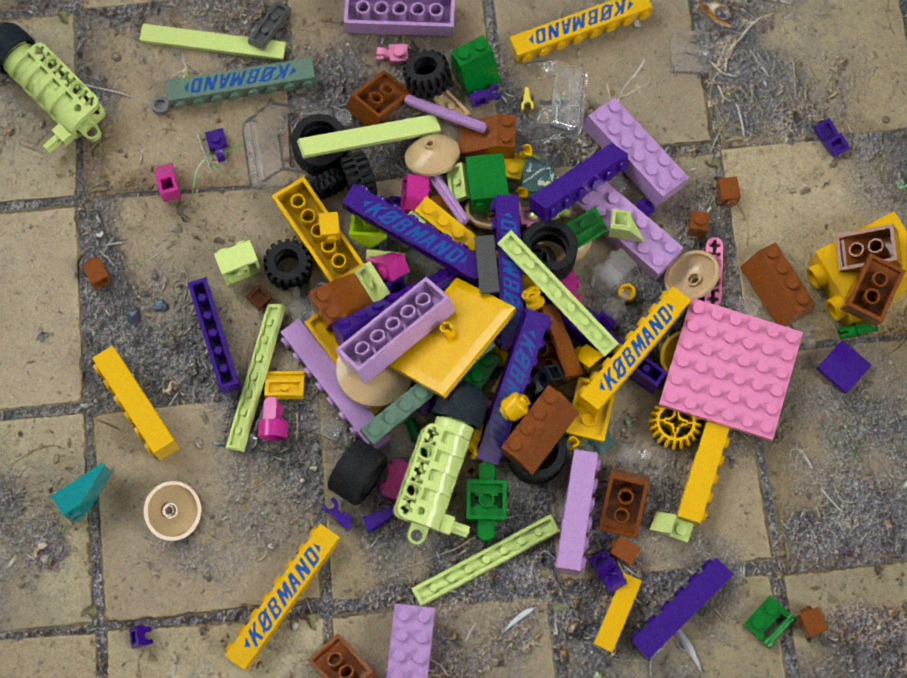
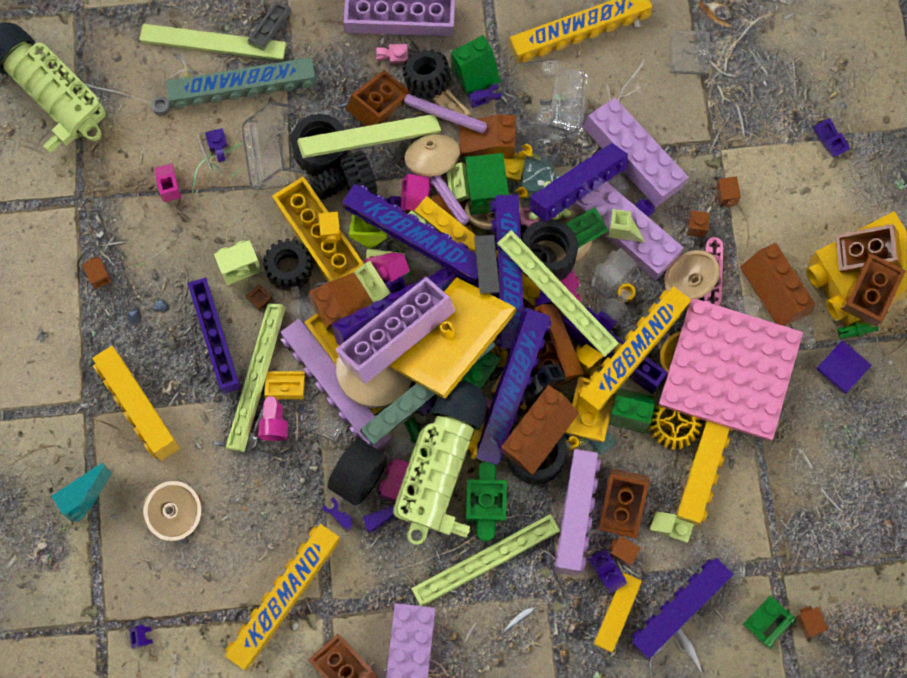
clear piece [335,109,354,130] -> none
yellow head [500,392,530,422] -> none
light yellow piece [521,87,534,112] -> none
yellow wheel [521,286,545,310] -> none
clear plate [617,443,651,465] -> none
none -> green slope [608,388,655,434]

